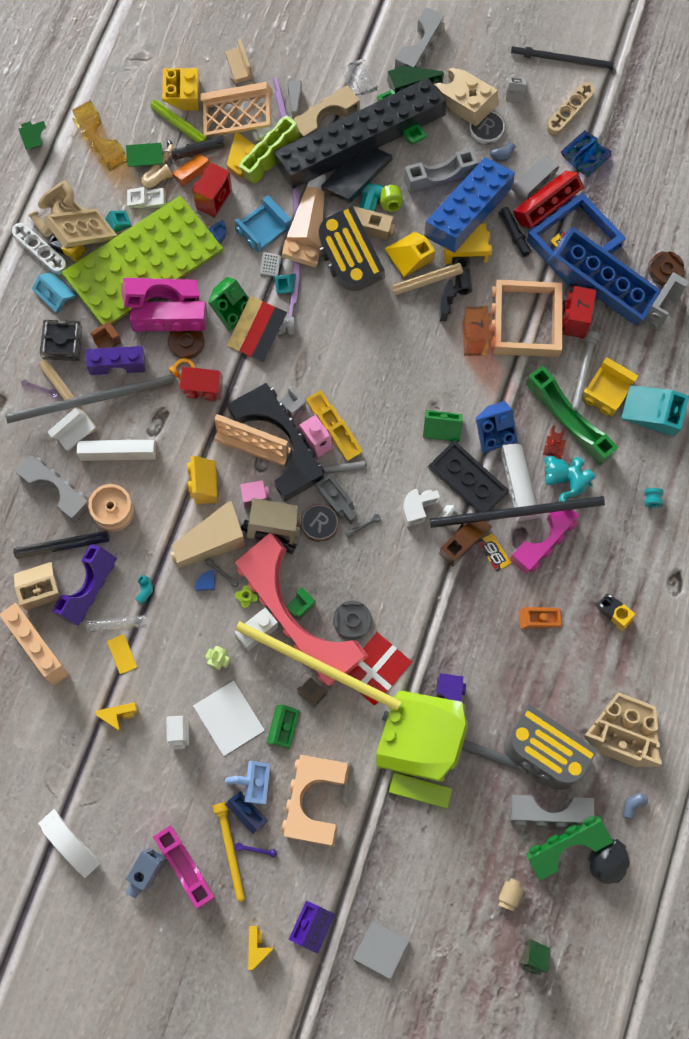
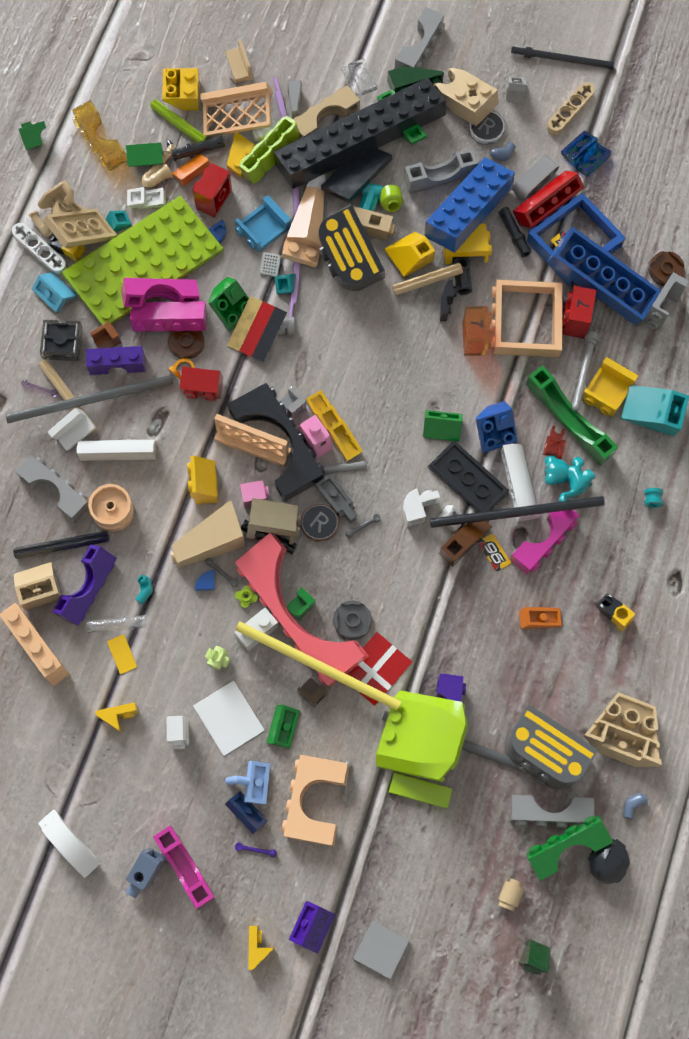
yellow piece [212,802,245,902] -> none

